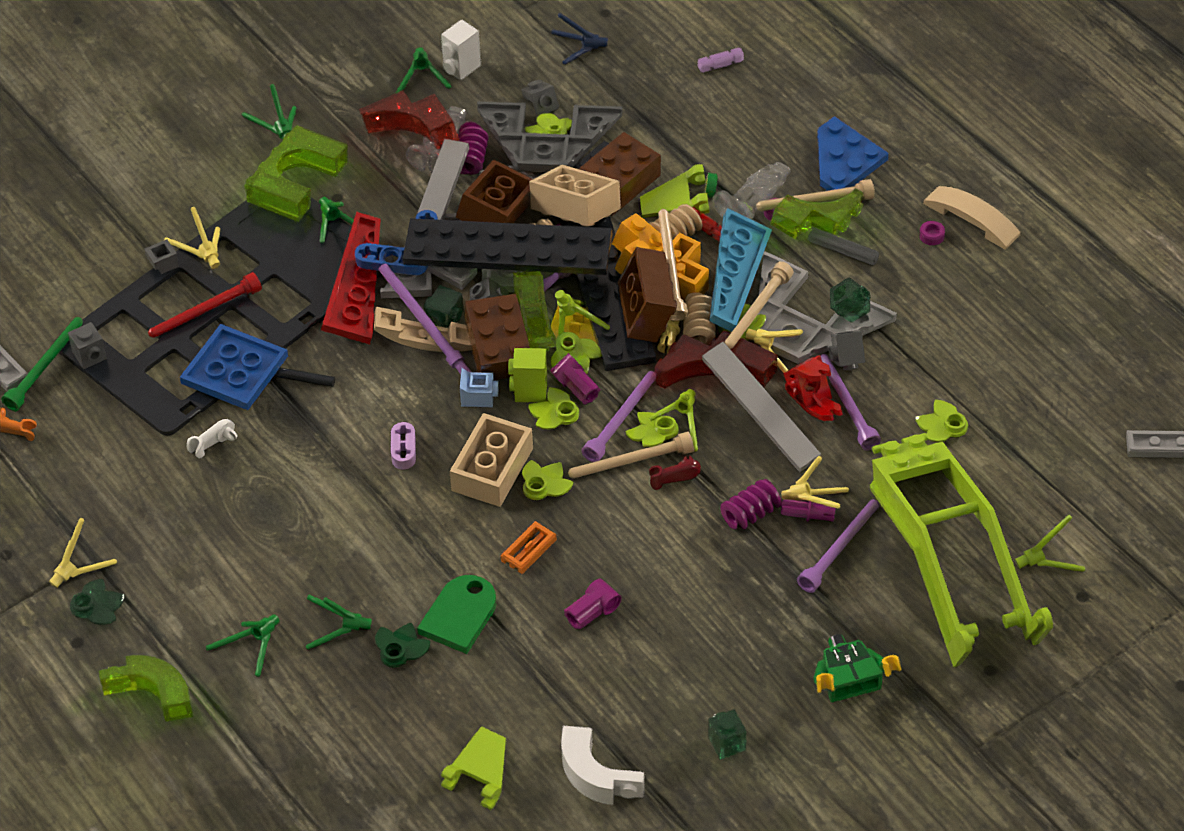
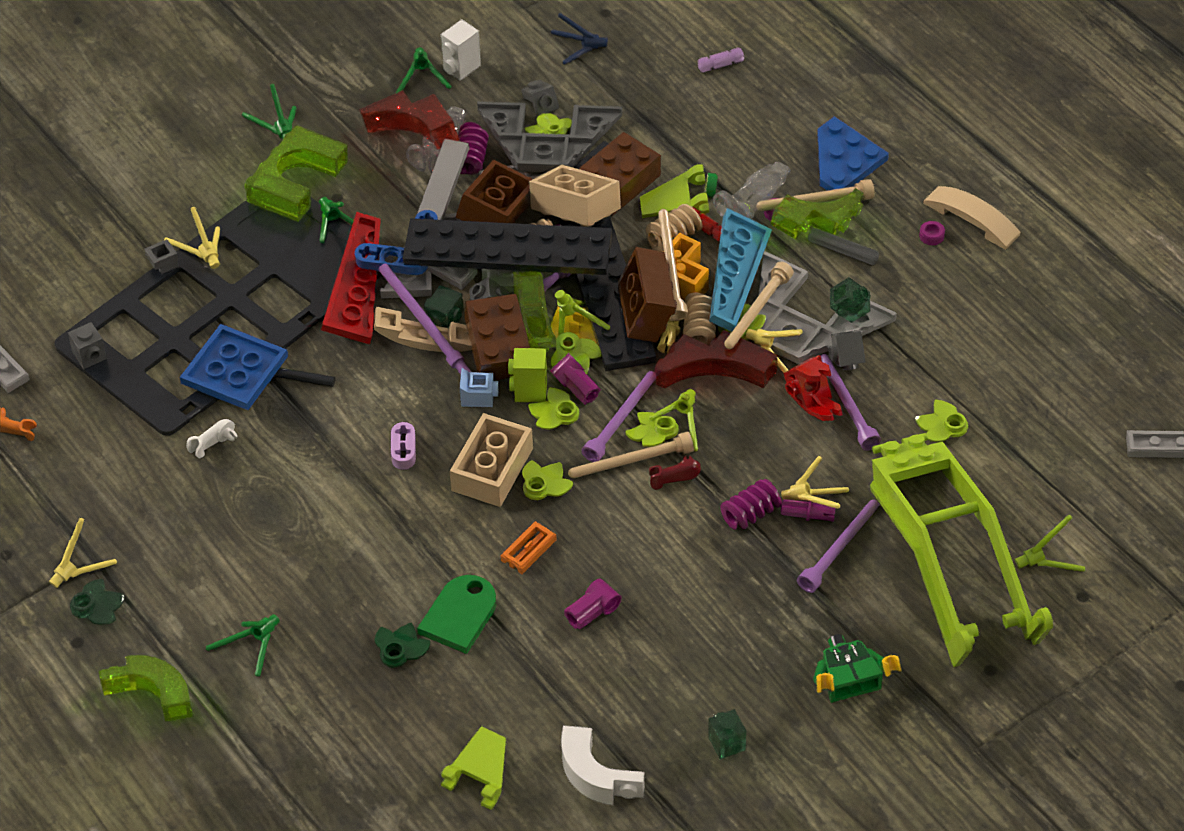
green piece [1,317,83,412] -> none
red piece [148,272,262,338] -> none
green plant [306,595,372,650] -> none
light orange brick [612,213,663,275] -> none
light grey tile [702,342,821,472] -> none

